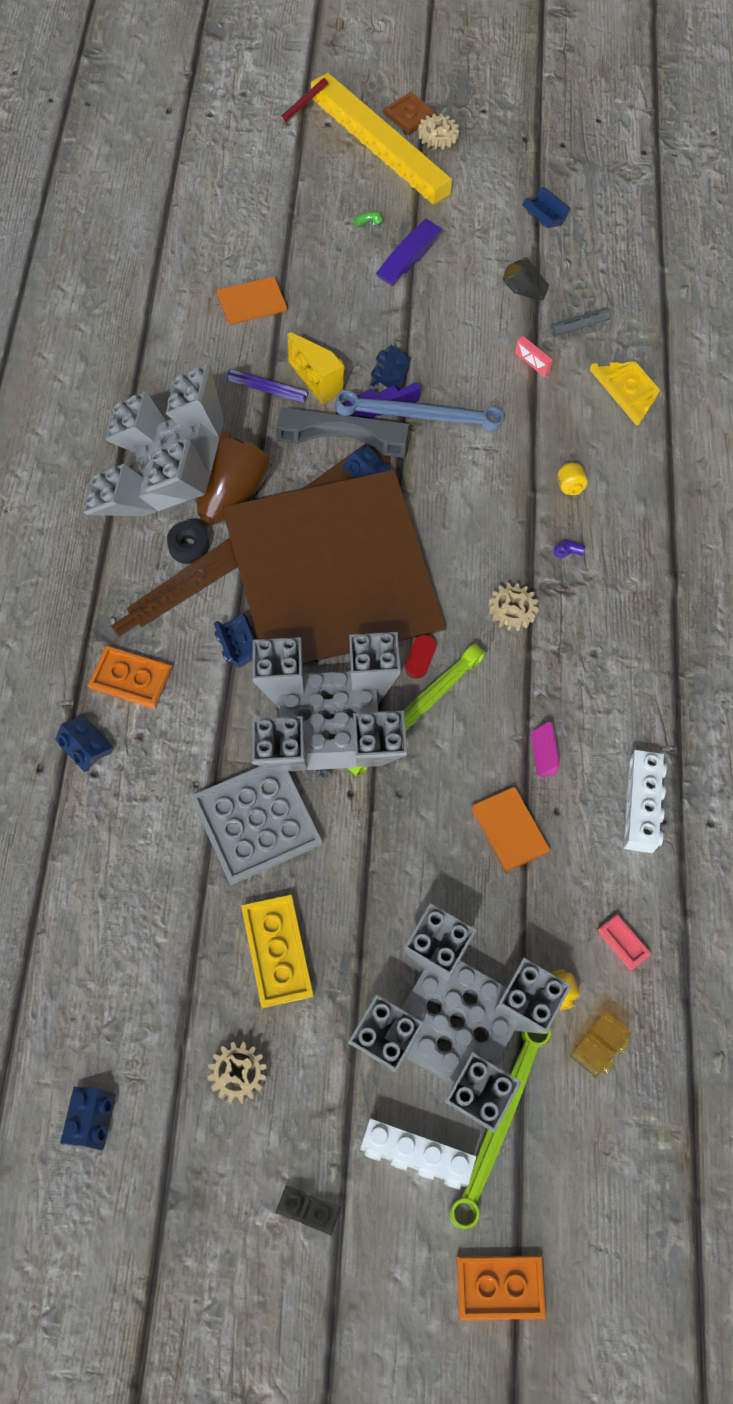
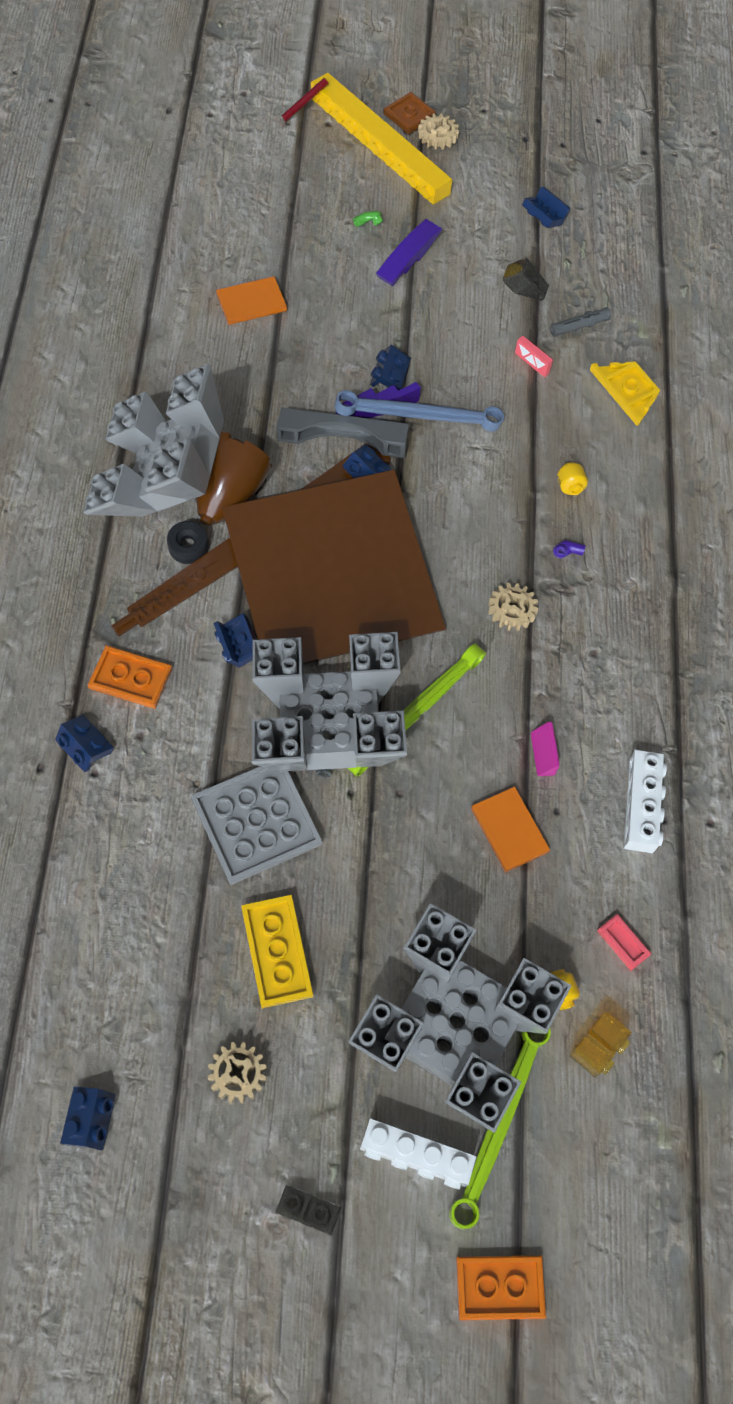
dark purple axle [227,369,307,403] -> none
yellow slope [287,332,345,404] -> none
red tile [405,635,436,679] -> none

